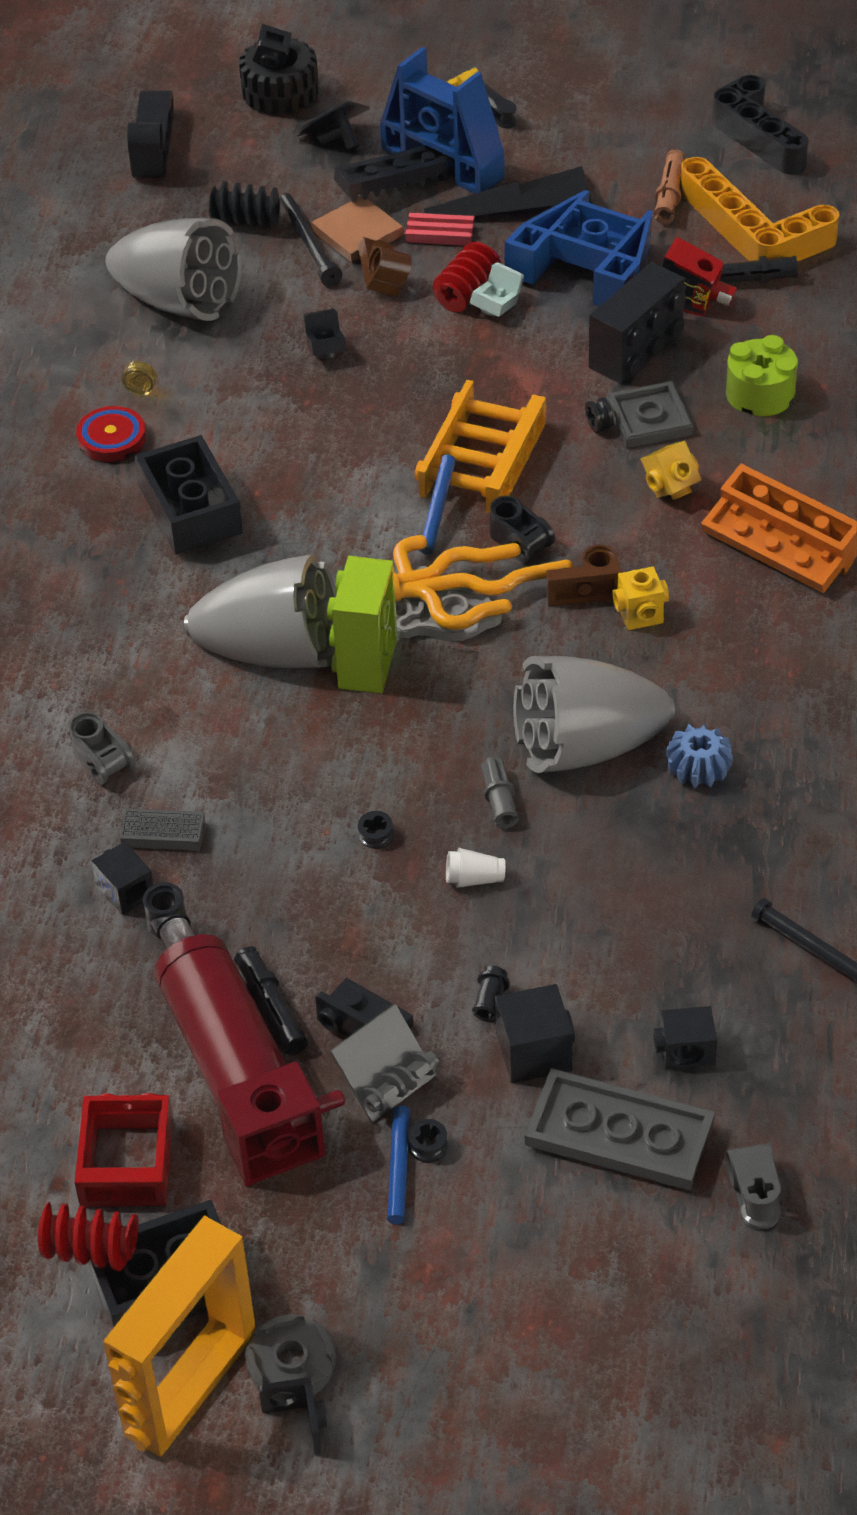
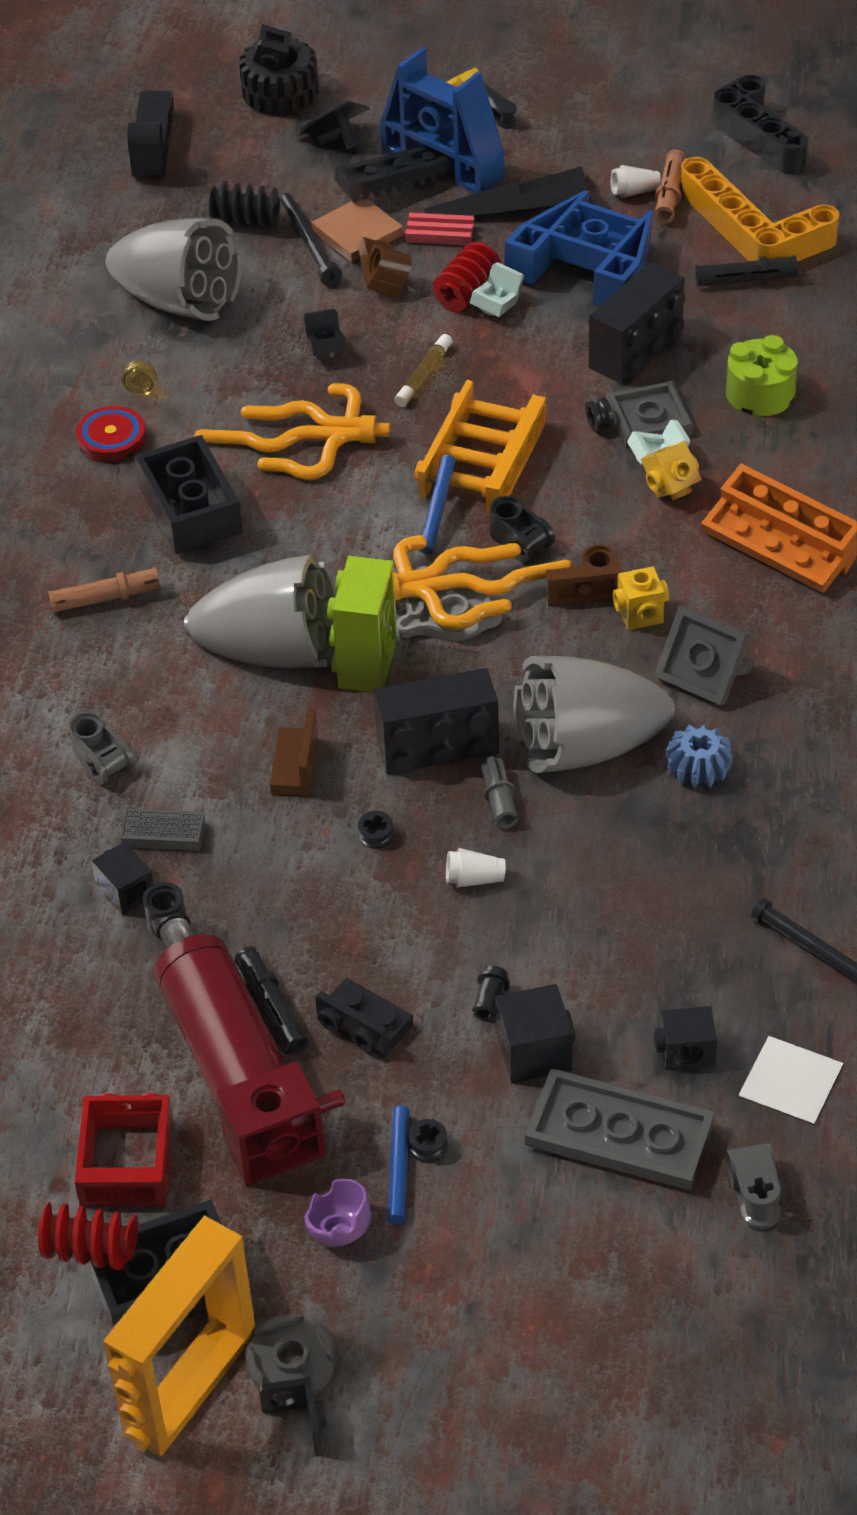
dark grey hinge [330,1004,440,1123] -> none
red torso [662,237,737,316] -> none
none -> nougat pin [48,567,161,614]
none -> light orange plant [194,383,390,480]
none -> reddish brown panel [270,709,318,797]
none -> medium lavender hair [304,1178,371,1248]
none -> black brick [373,668,499,774]
none -> clear yellow bar [394,334,453,407]
none -> white cone [611,165,661,198]
none -> light aqua bracket [627,420,690,465]
none -> dark grey bracket [654,605,754,705]
none -> white sticker [738,1036,843,1124]

